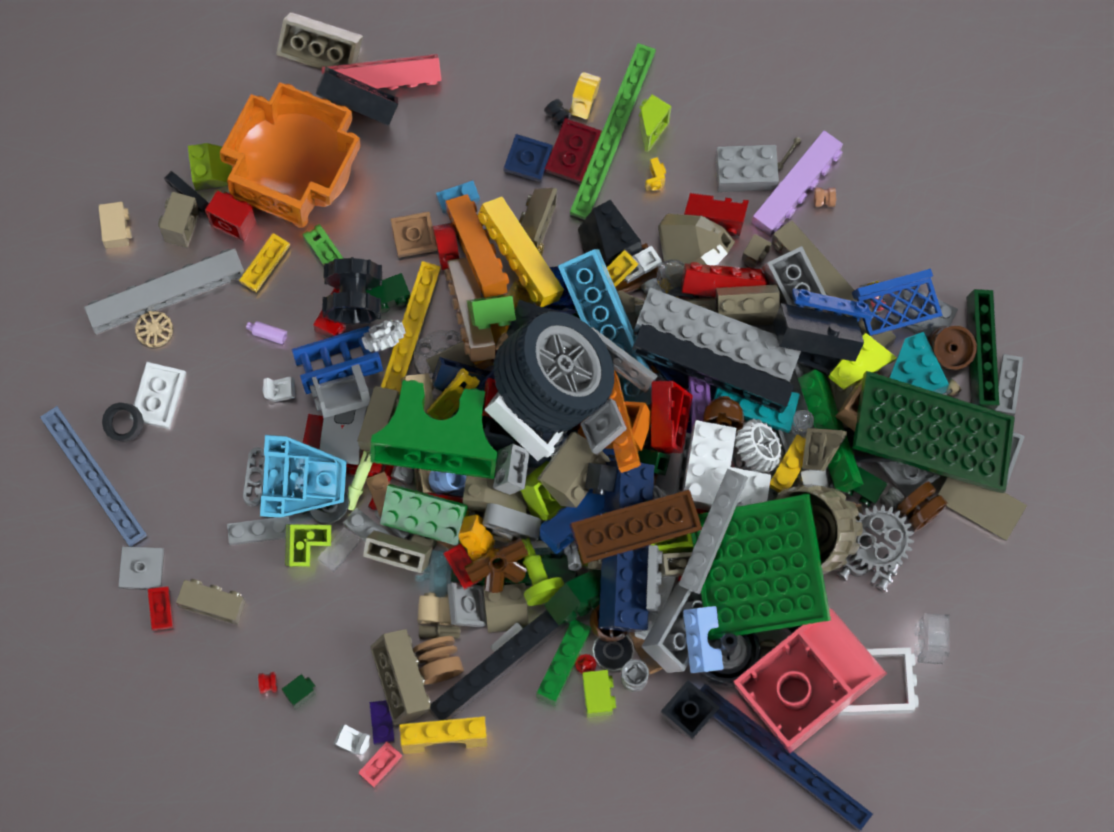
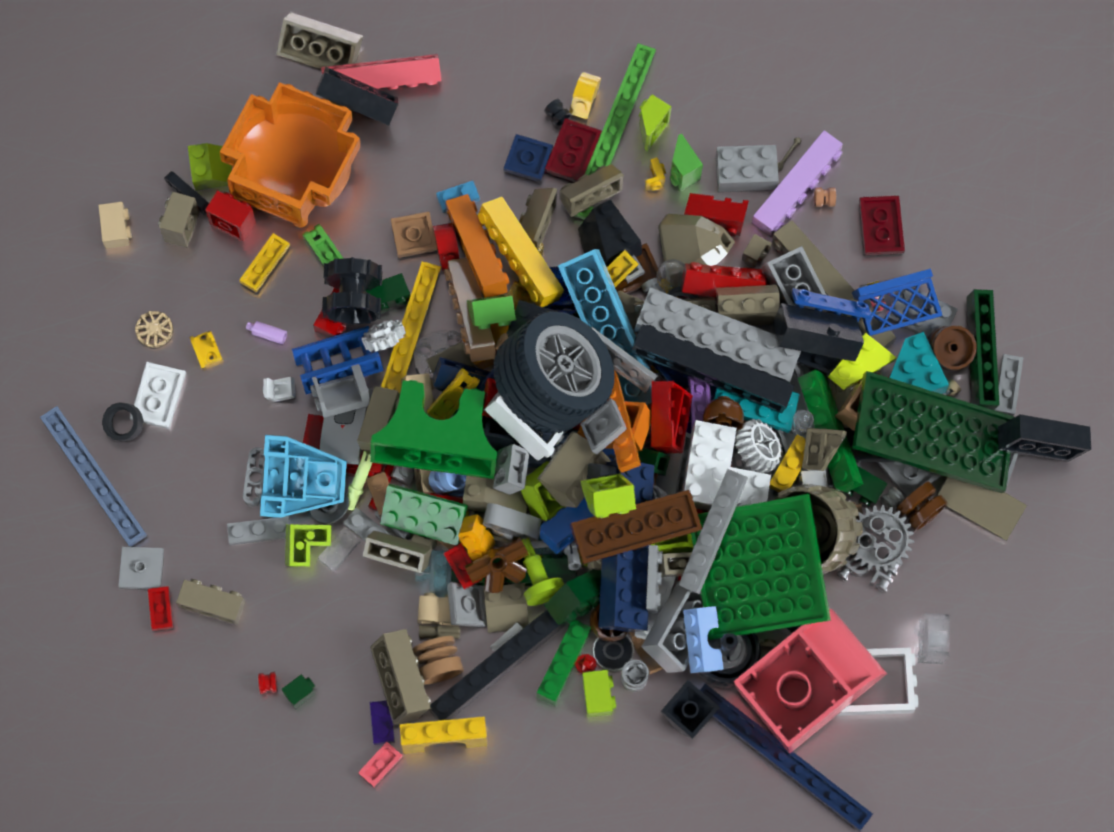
light grey brick [84,248,245,334] -> none
white bracket [334,725,370,755] -> none
white plate [635,246,662,274] -> none
none -> yellow piece [189,330,222,368]
none -> dark tan slope [559,164,624,217]
none -> lime slope [581,474,636,518]
none -> bright green slope [669,134,703,191]
none -> dark red plate [859,195,905,255]
none -> black brick [998,414,1091,462]

